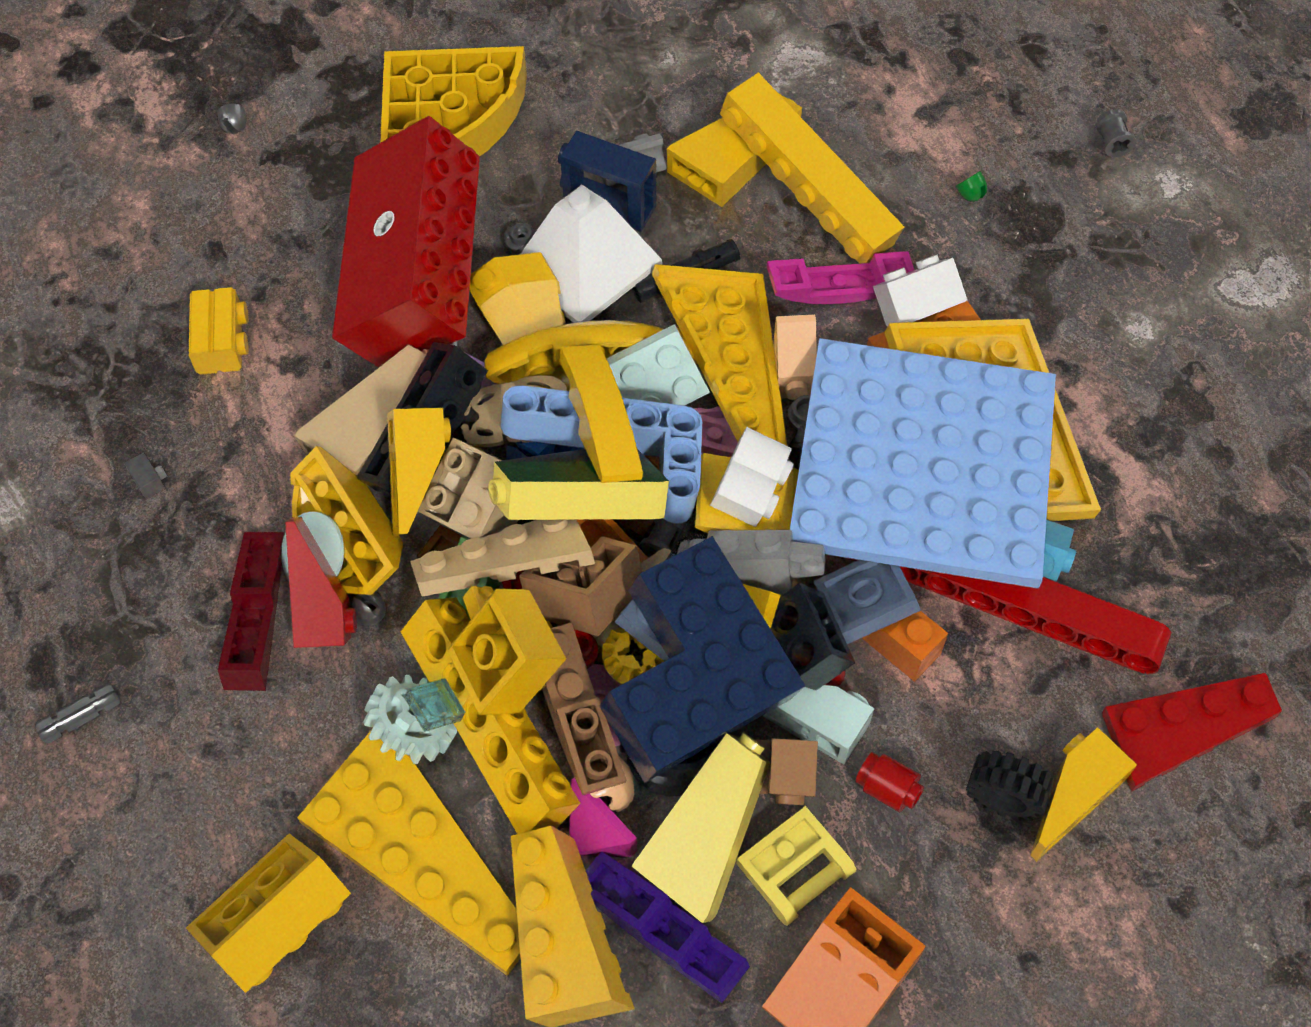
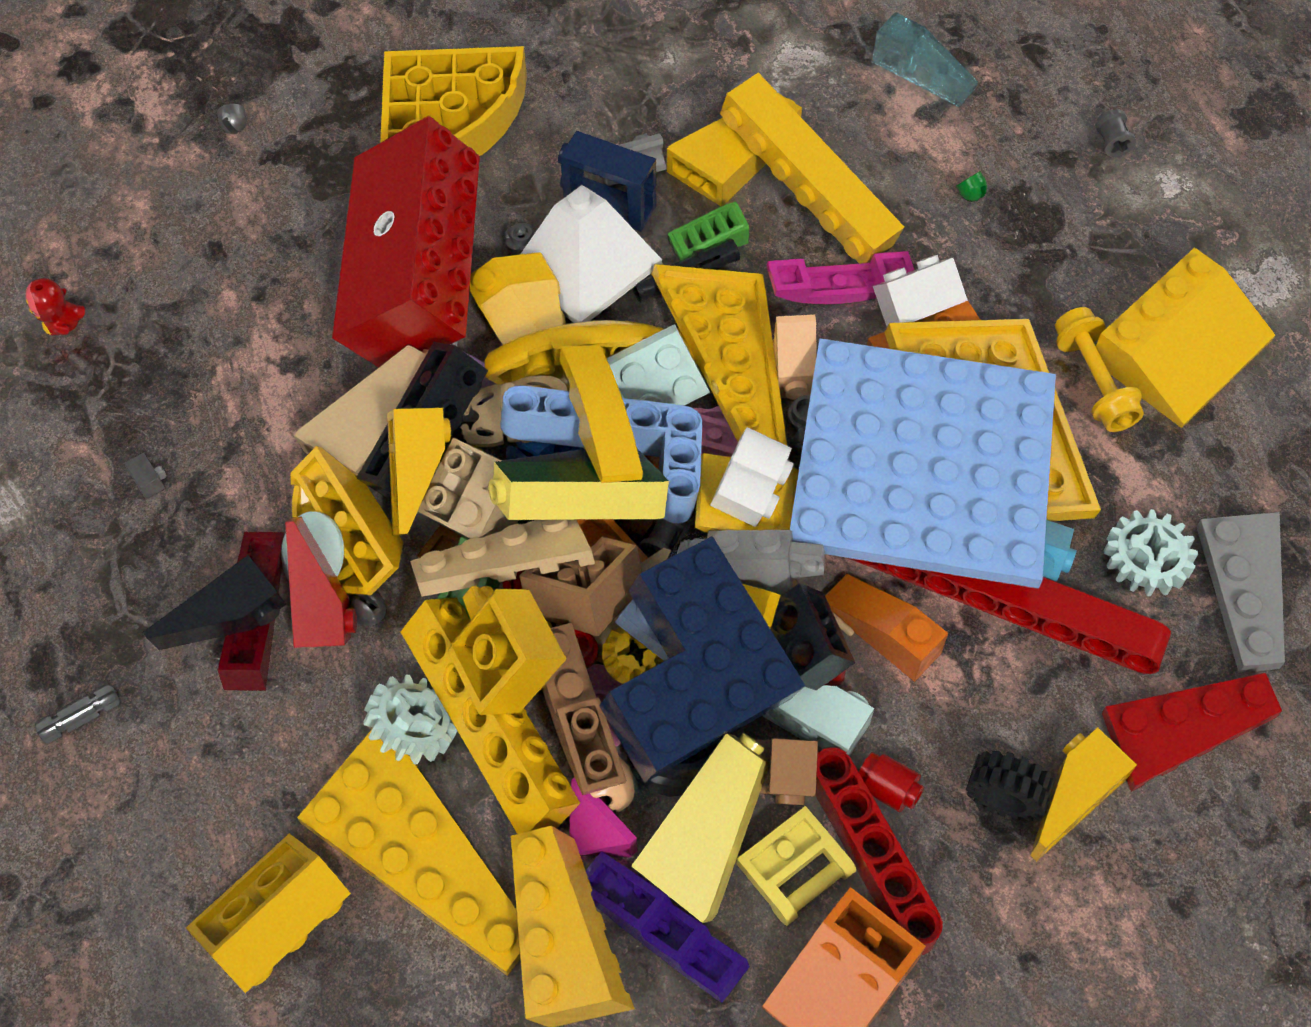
yellow brick [189,287,249,375] -> none
clear light blue tile [404,678,465,732] -> none
sand blue plate [814,560,921,644] -> none
none -> red animal [25,278,85,335]
none -> black slope [142,555,286,650]
none -> bright green slope [668,201,749,261]
none -> red beam [815,747,943,955]
none -> clear light blue slope [872,12,978,107]
none -> yellow piece [1055,307,1144,432]
none -> yellow slope [1096,247,1275,428]
none -> light aqua gear [1104,509,1198,596]
none -> light grey wing [1196,512,1285,673]

